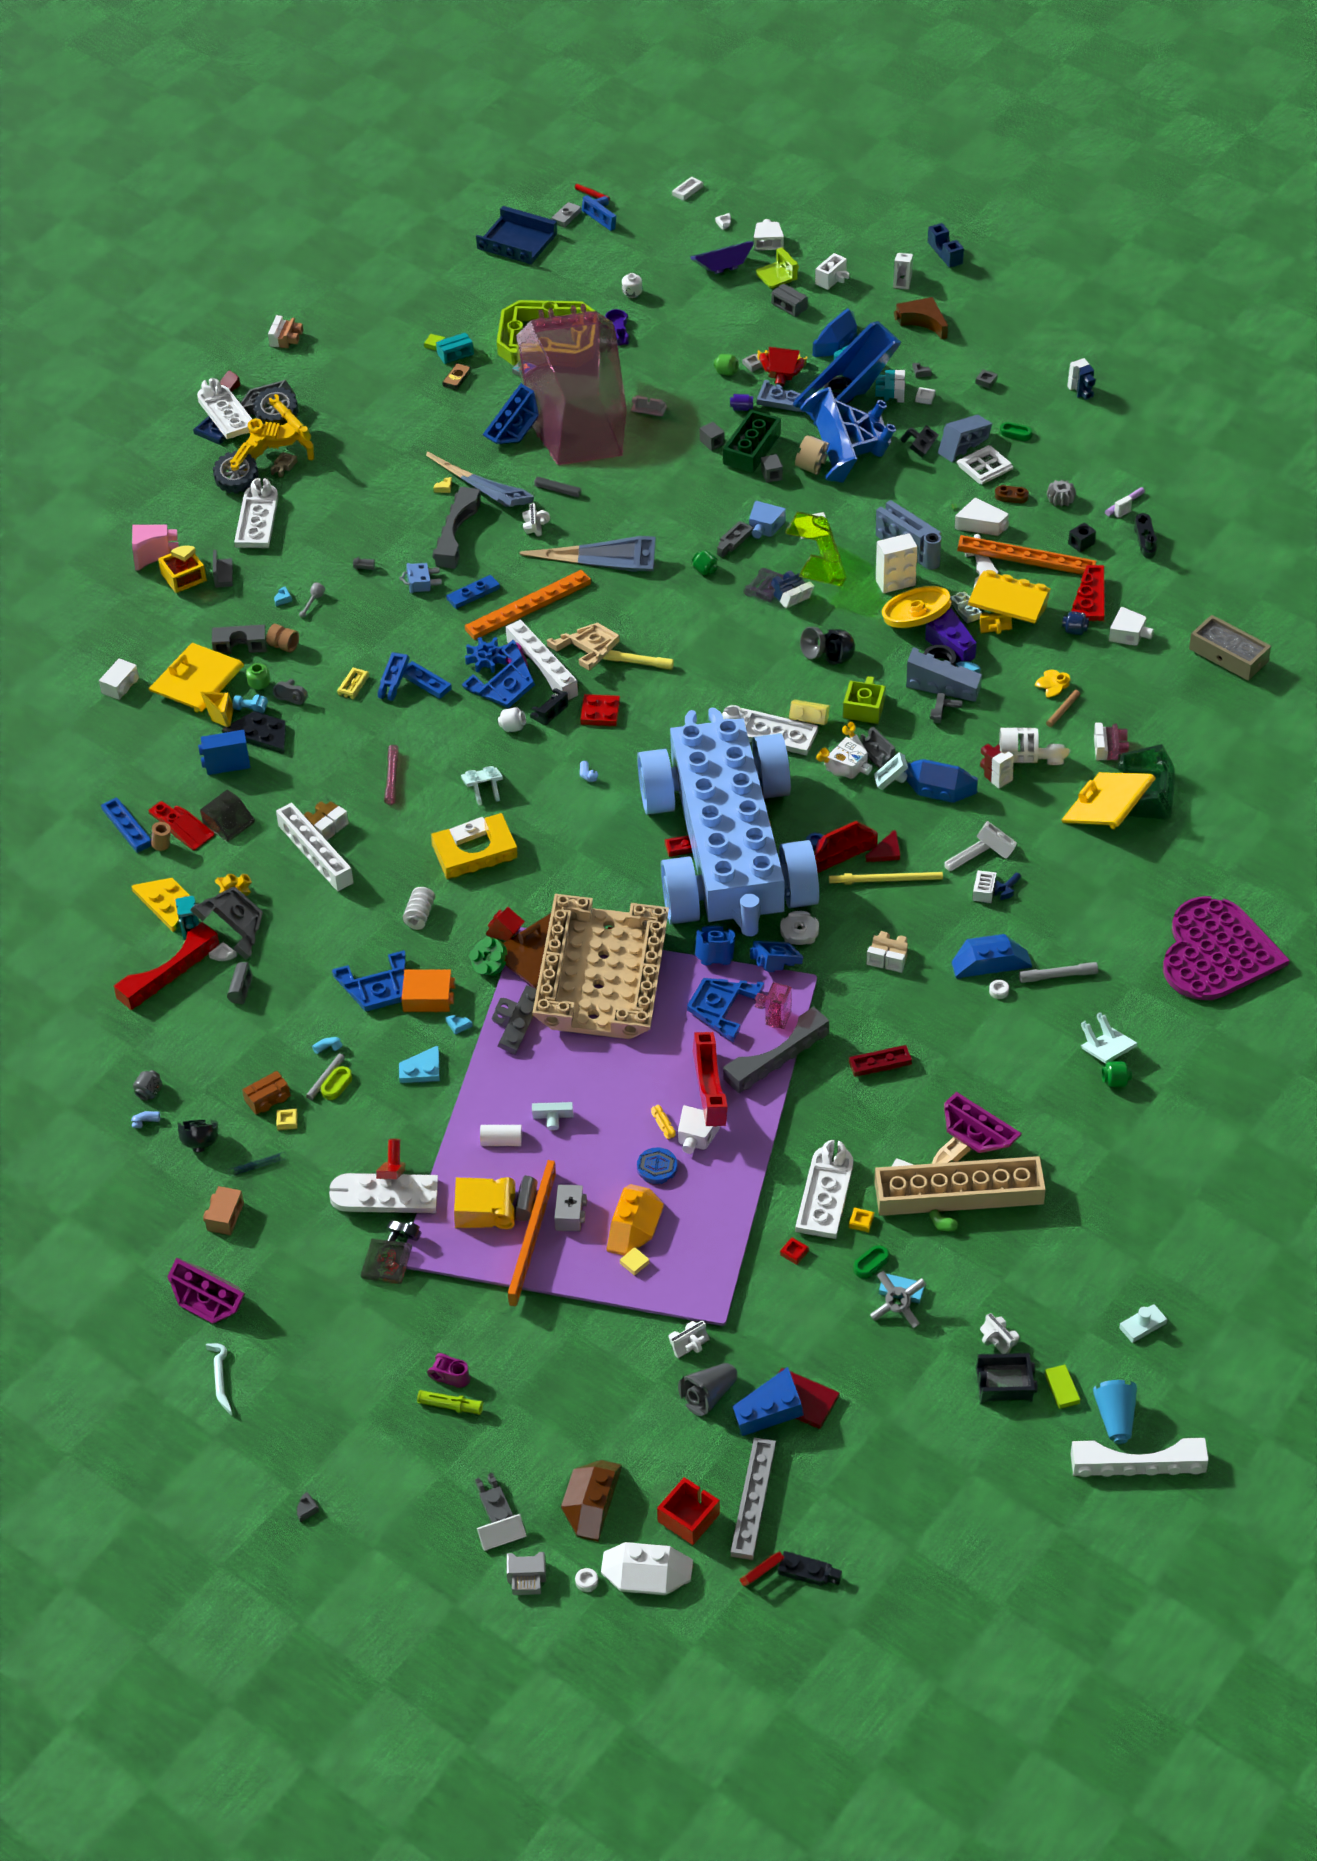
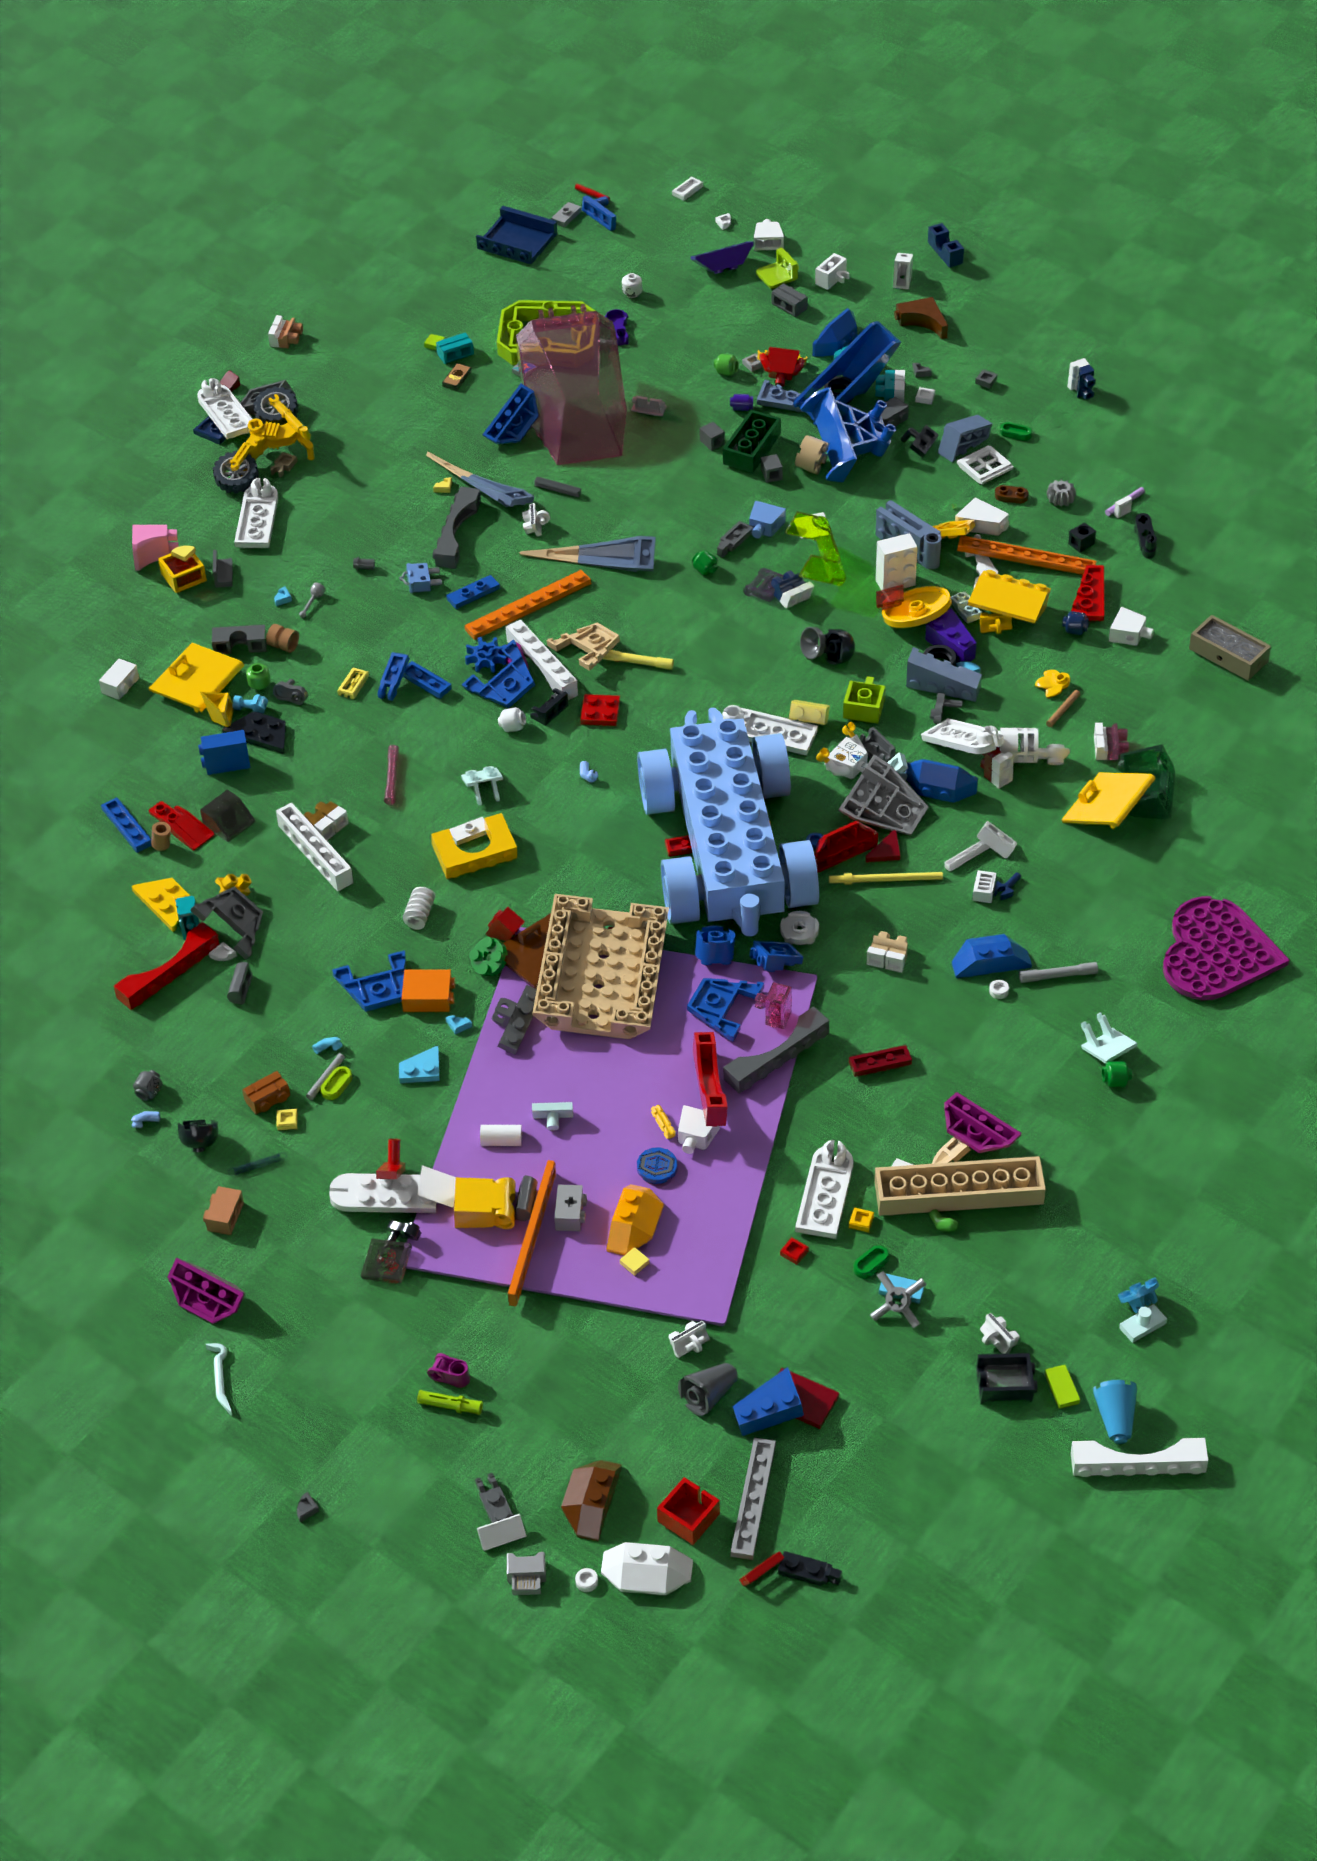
none -> white sticker [417,1166,456,1208]
none -> light grey wedge [838,755,928,836]
none -> clear red piece [876,585,904,610]
none -> dark grey brick [881,397,909,427]
none -> white plate [921,718,1004,754]
none -> yellow wing [932,520,975,539]
none -> dark azure plate [1118,1277,1160,1313]

